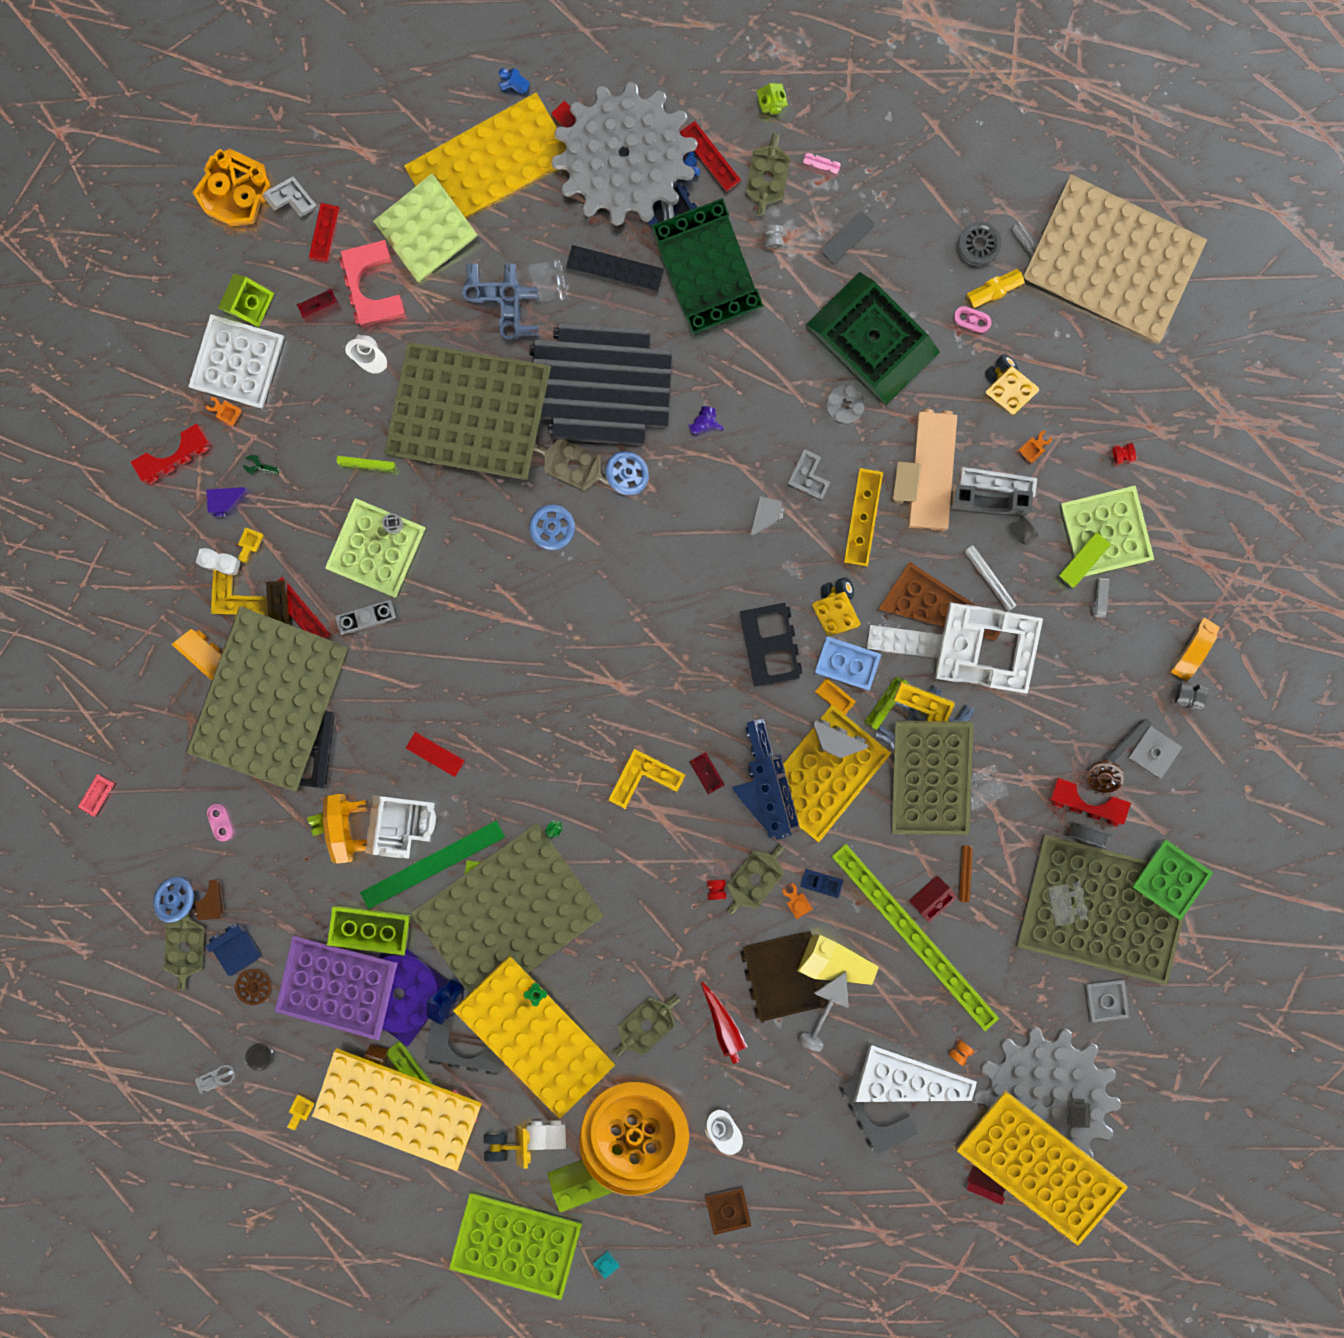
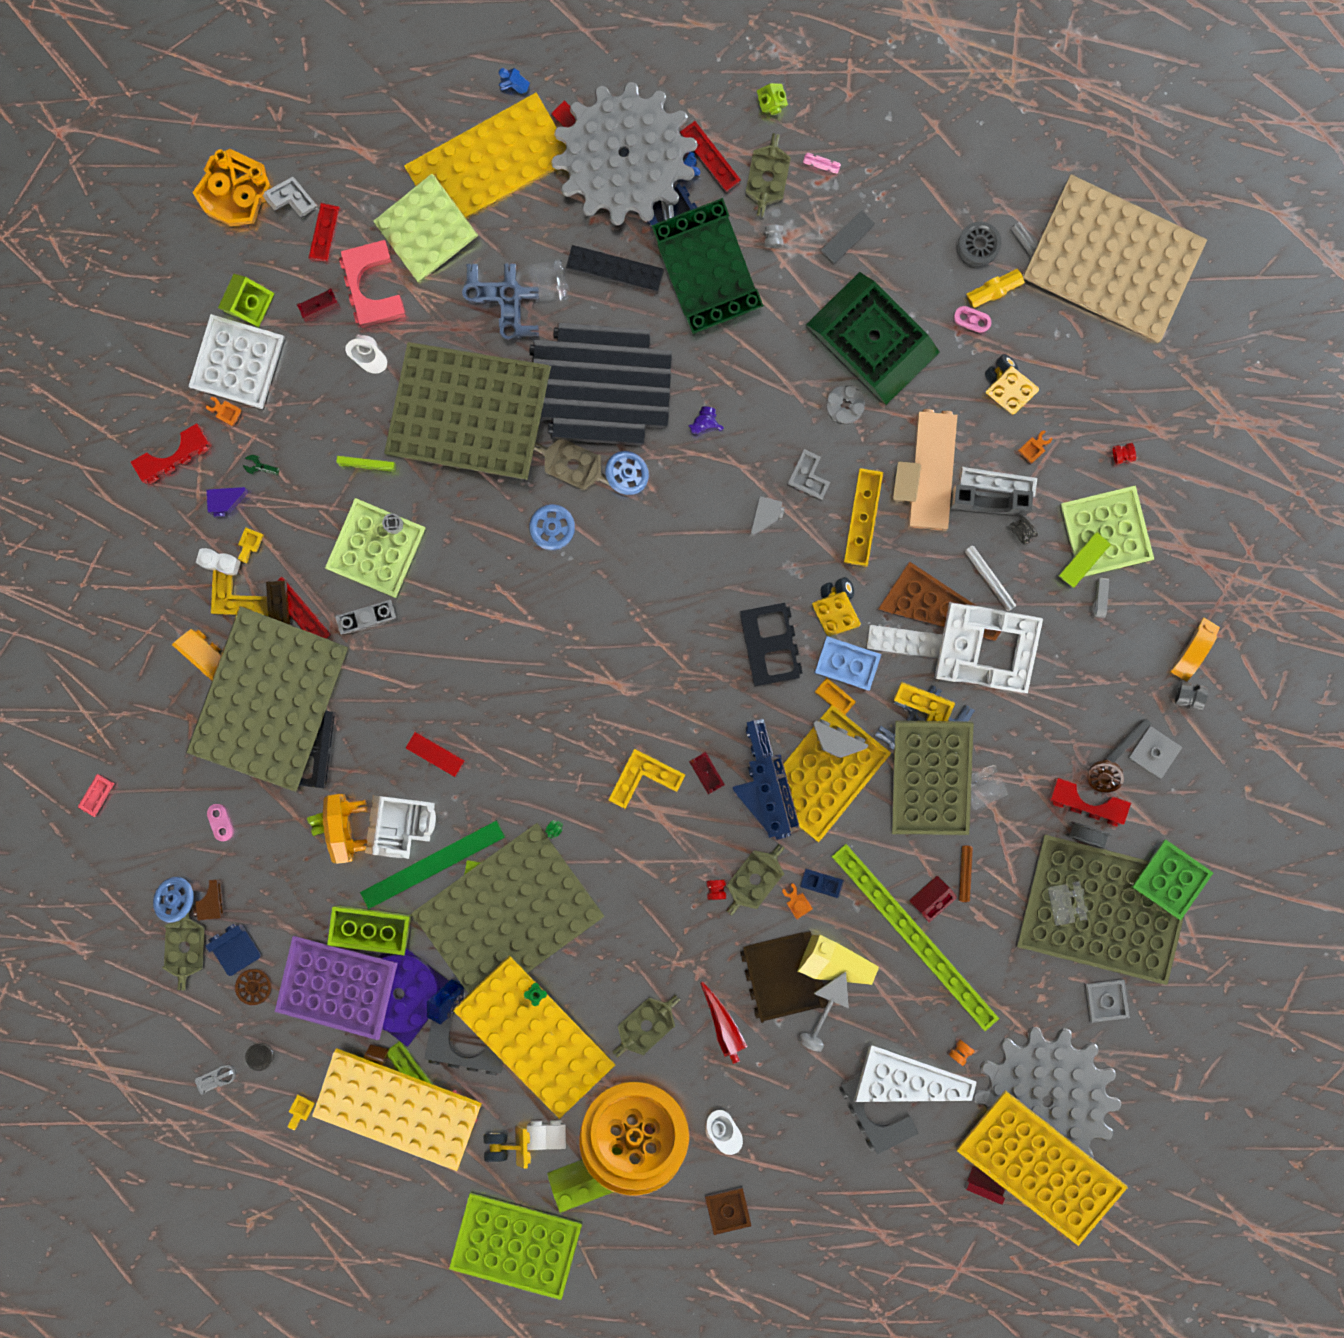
teal plate [593,1250,620,1279] -> none
lime tile [864,676,909,730] -> none
clear smoke brick [1067,1098,1090,1128] -> none

